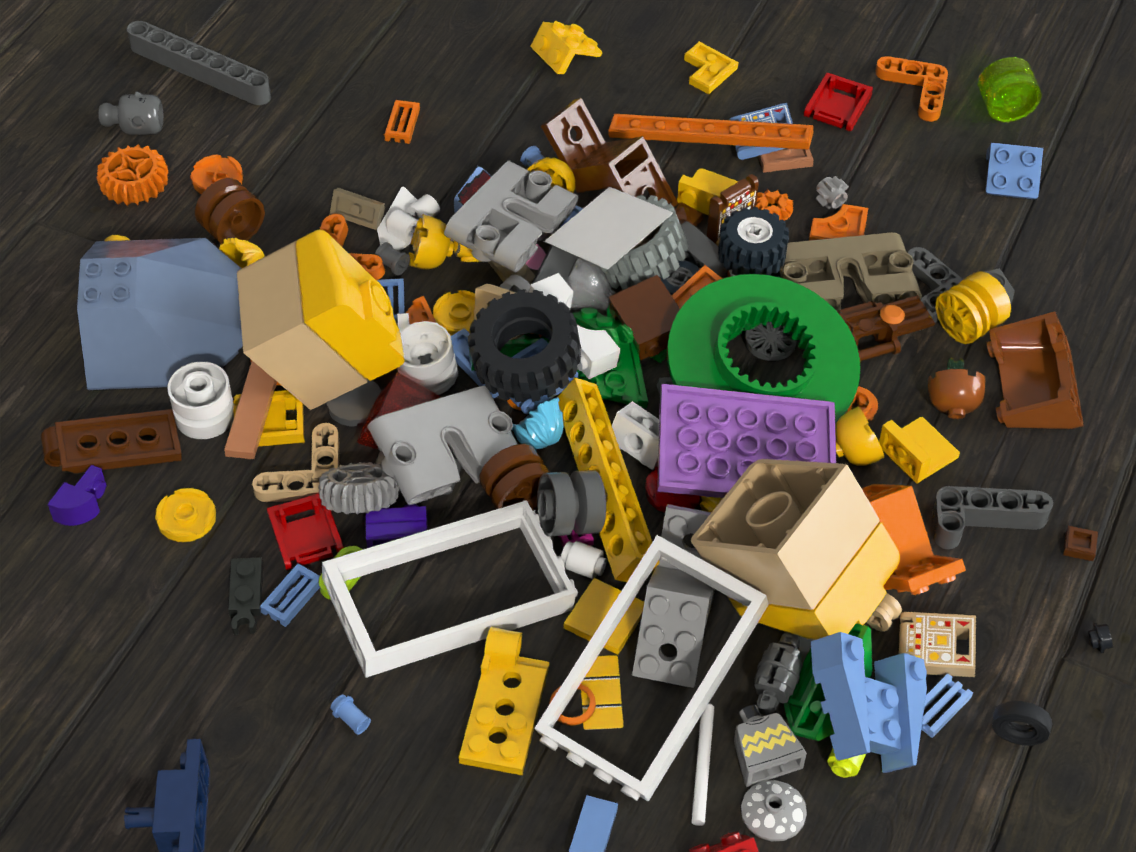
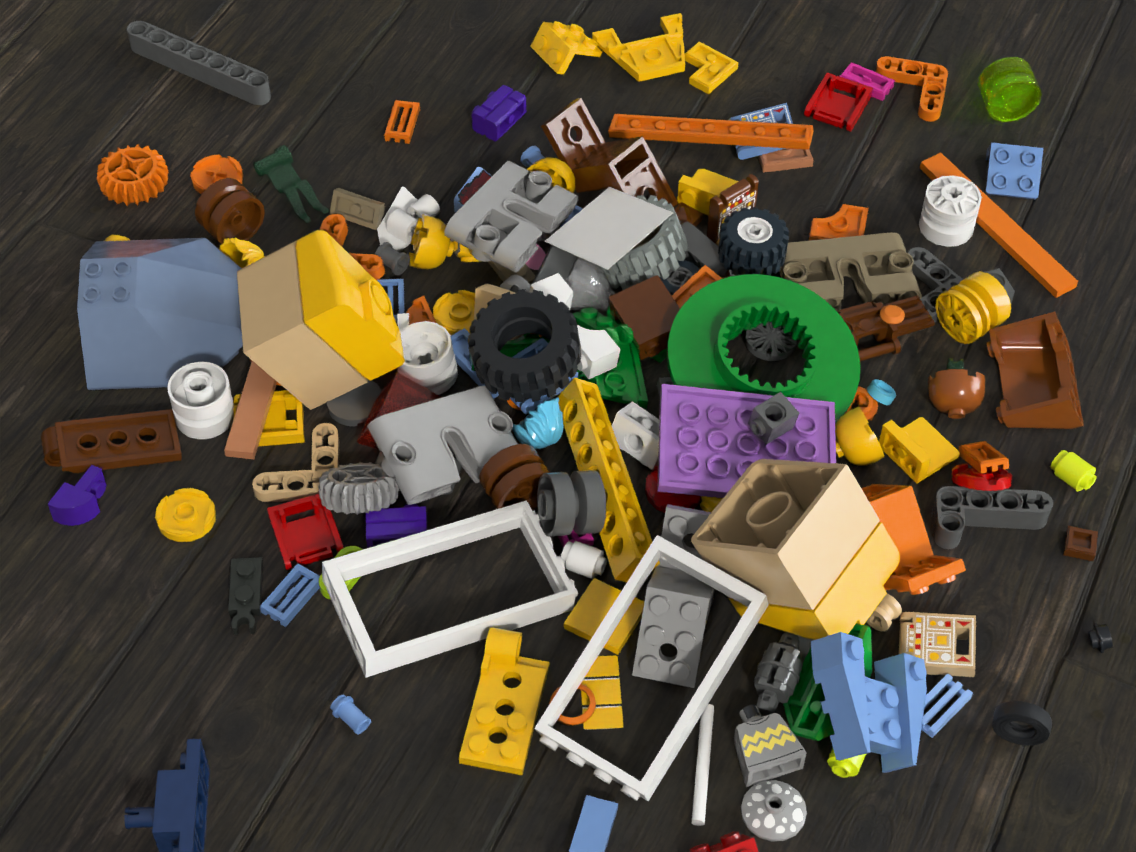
dark grey piece [99,91,163,135] -> none
orange gear [756,189,793,221] -> none
light grey gear [815,176,849,209] -> none
none -> clear green flag [253,145,329,223]
none -> dark purple brick [471,84,526,142]
none -> yellow wing [592,13,685,82]
none -> dark grey brick [748,392,799,445]
none -> dark pink tile [840,62,895,101]
none -> medium azure tile [867,379,896,405]
none -> white wheel [919,175,982,247]
none -> orange tile [920,153,1078,298]
none -> red tile [951,463,1012,491]
none -> orange tile [959,441,1009,474]
none -> neon yellow brick [1051,450,1096,491]

